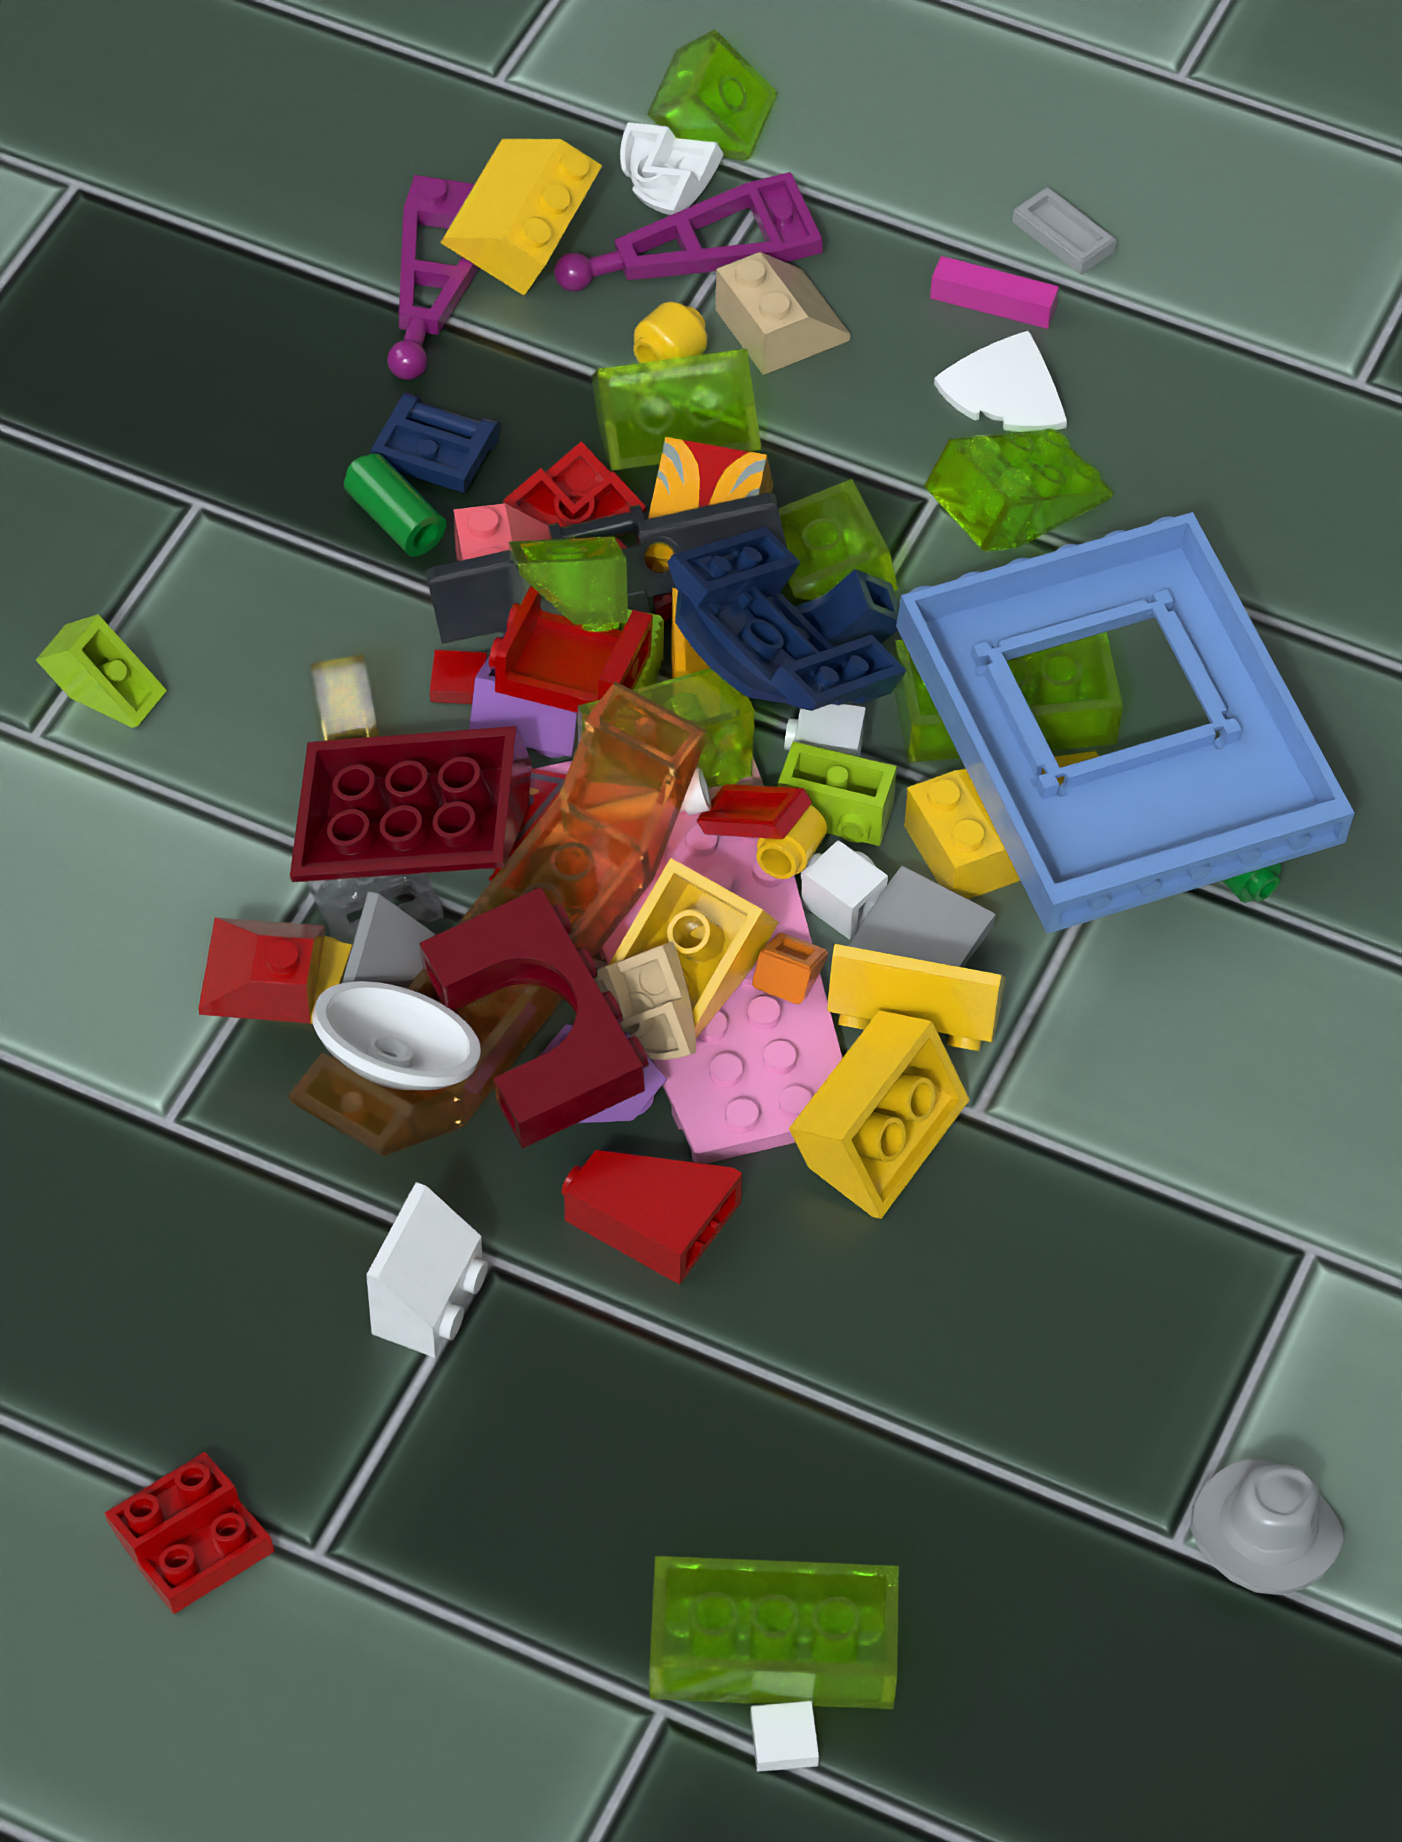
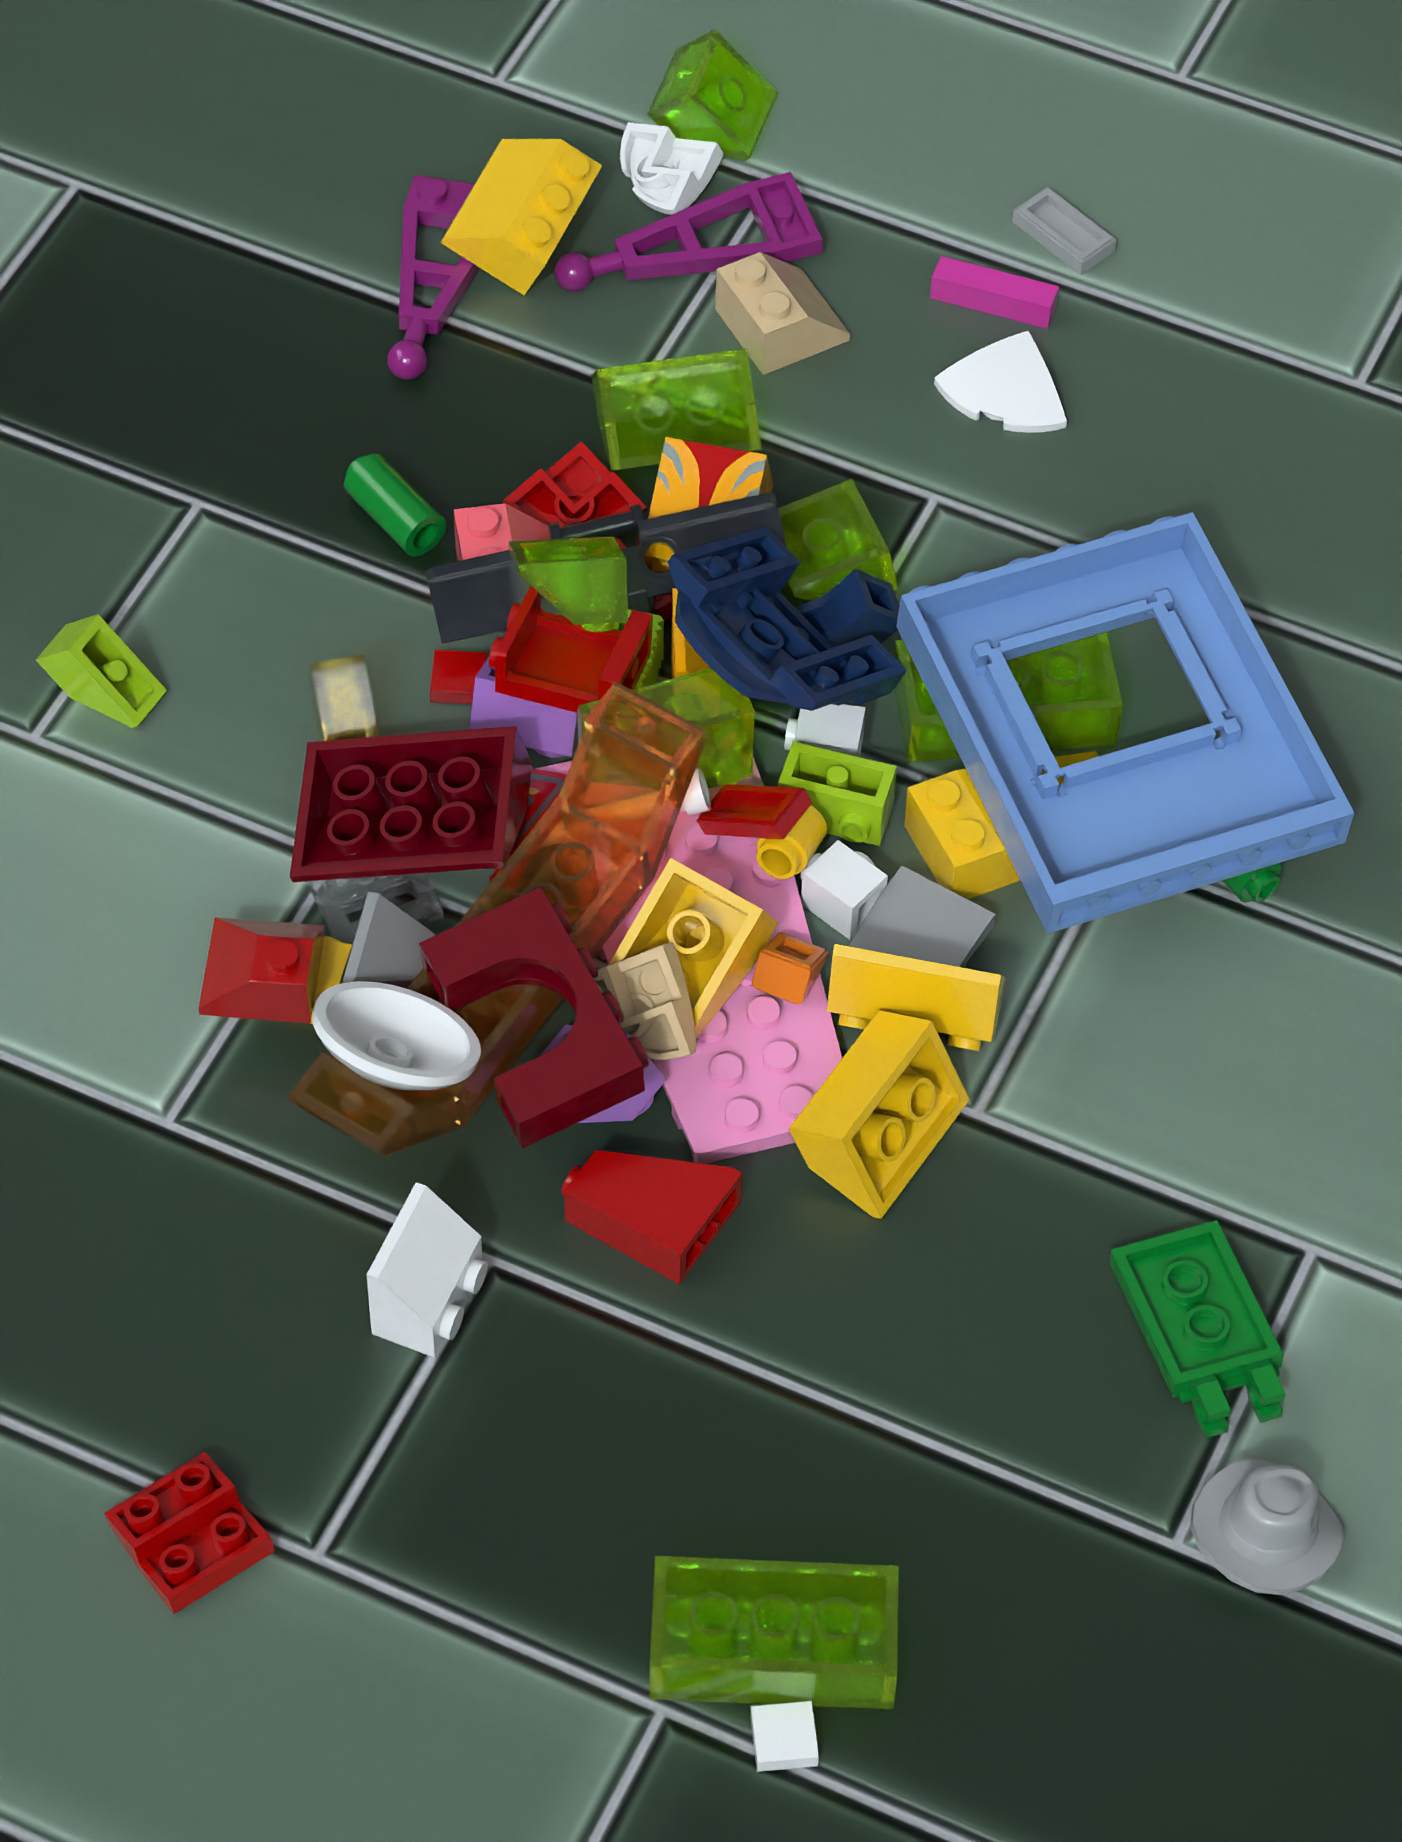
dark blue plate [370,393,501,493] -> none
yellow head [634,301,707,376] -> none
clear neon green slope [924,429,1114,552] -> none
none -> green tile [1109,1220,1285,1438]

